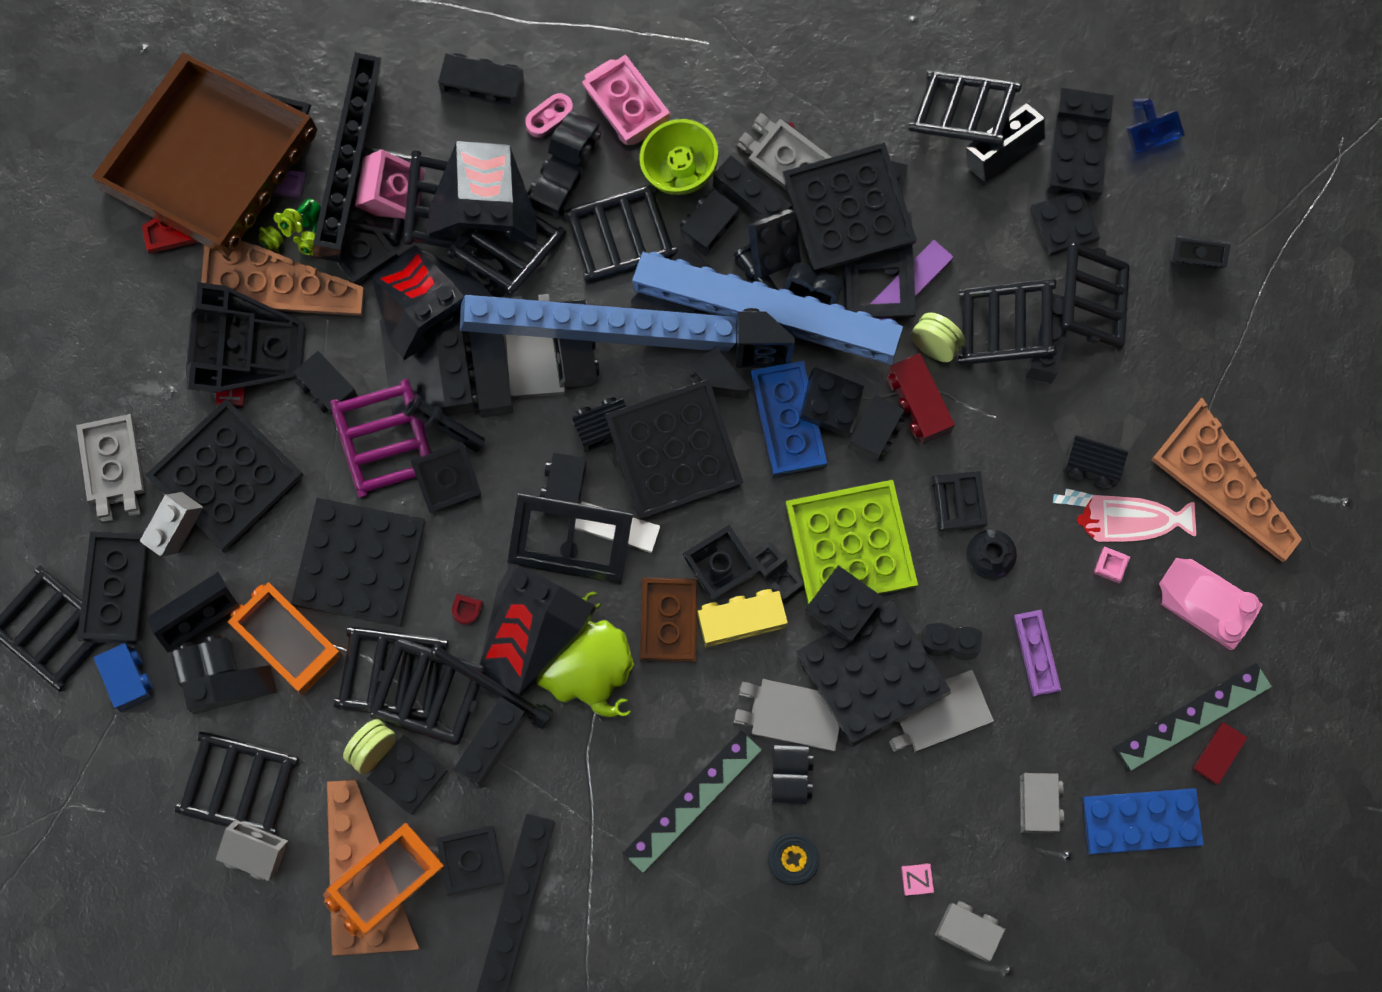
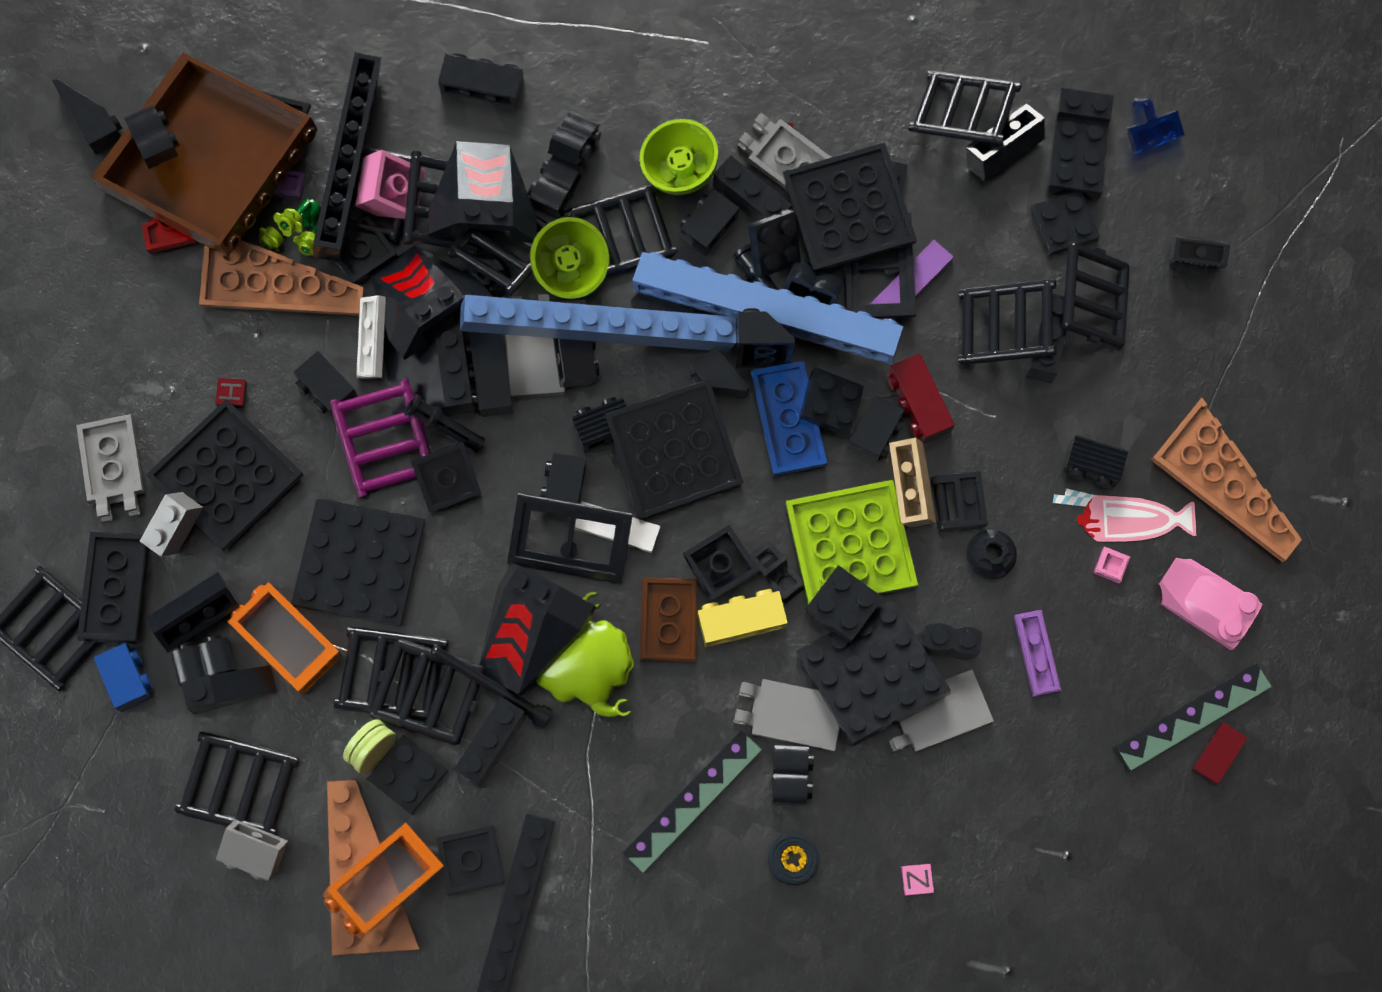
black wedge [186,282,304,393] -> none
dark red tile [452,594,484,626] -> none
bright pink plate [526,93,573,138] -> none
bright pink slope [582,55,670,145] -> none
yellowish green head [911,313,965,362] -> none
light grey brick [934,901,1005,962] -> none
light grey brick [1020,773,1064,834] -> none
blue plate [1082,788,1204,855] -> none
none -> black slope [52,78,123,155]
none -> black brick [124,105,180,169]
none -> white tile [356,295,386,379]
none -> lime piece [530,217,609,299]
none -> tan brick [889,438,936,528]

